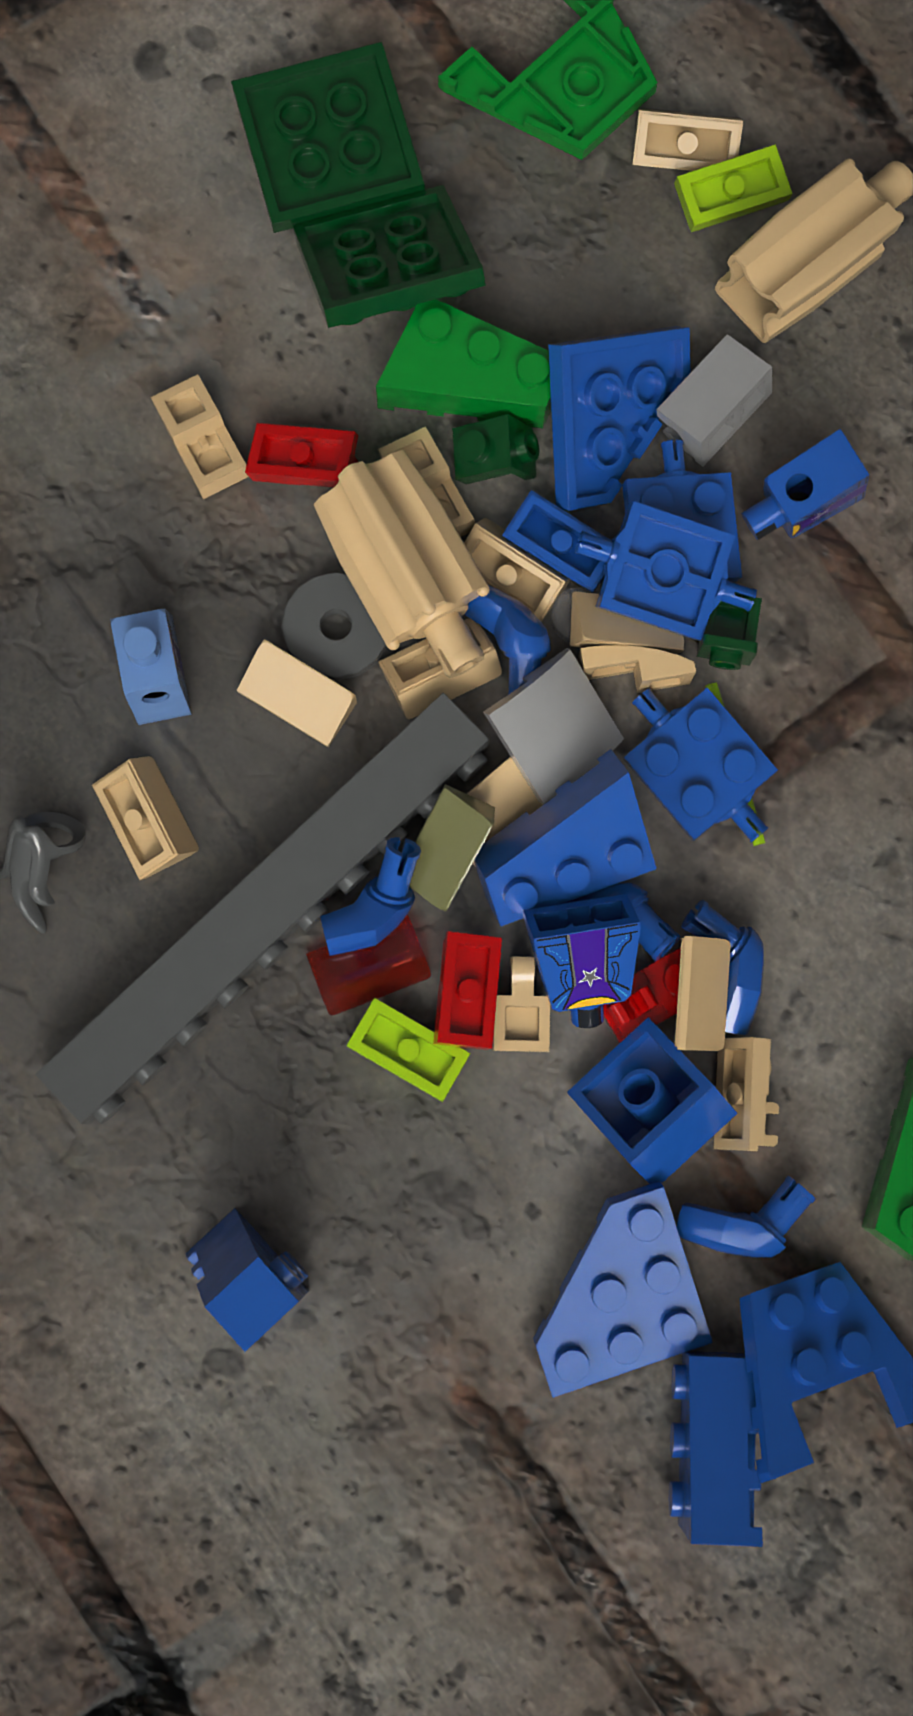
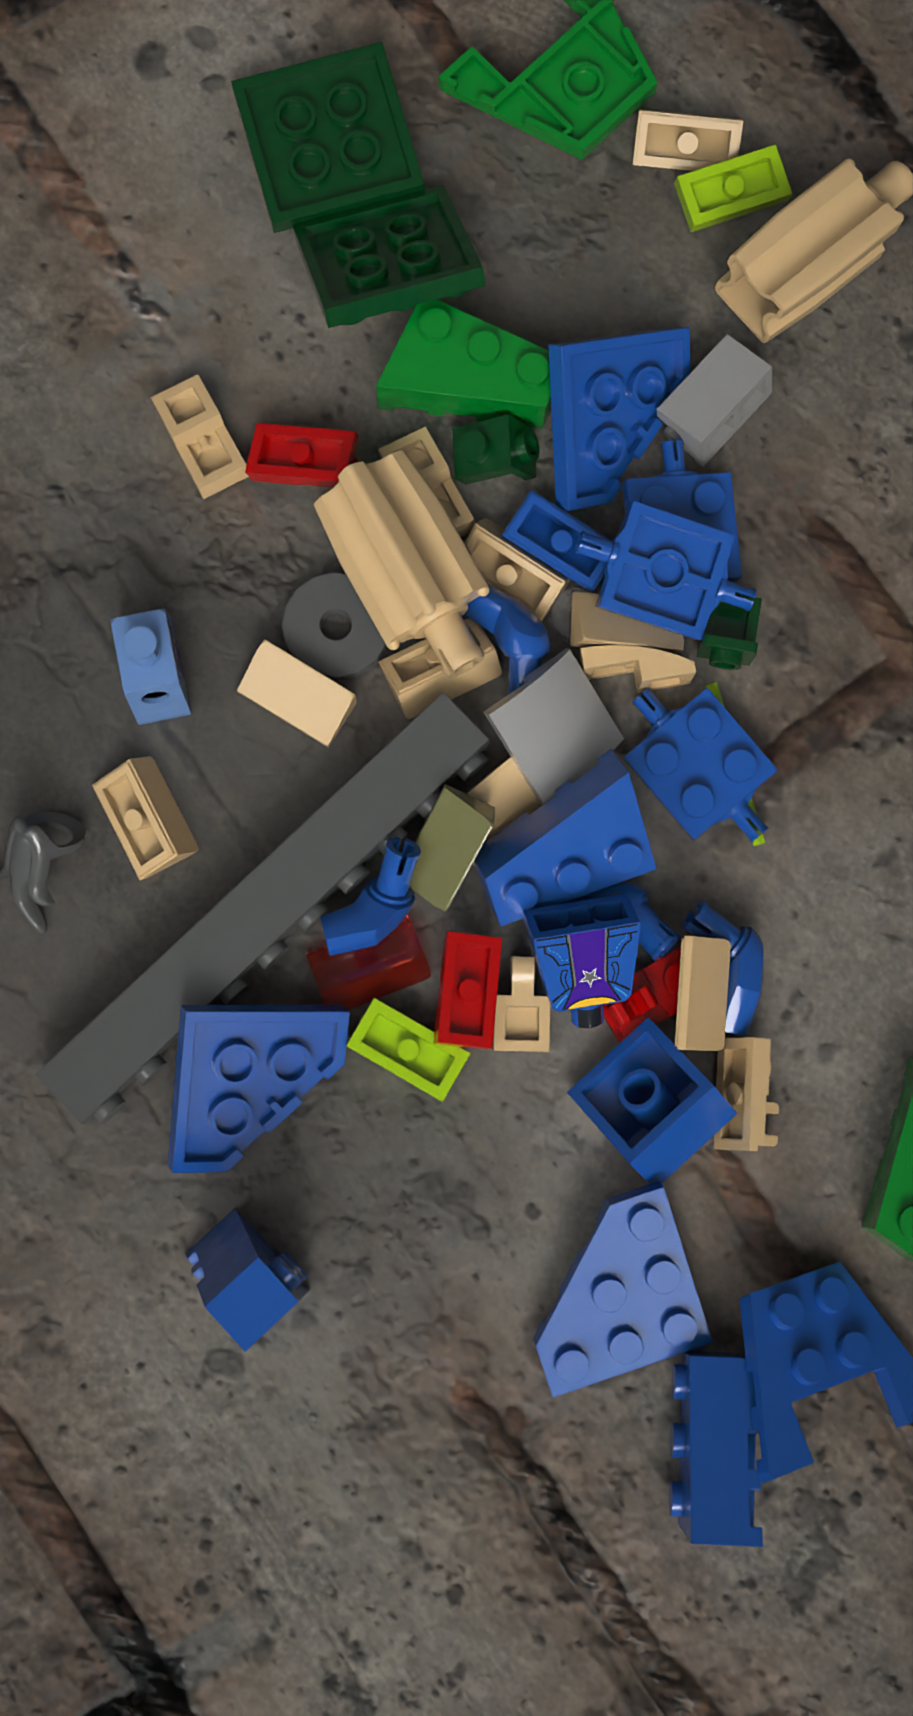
blue arm [677,1175,816,1258] -> none
blue torso [741,429,869,540] -> none
none -> blue plate [168,1005,350,1173]

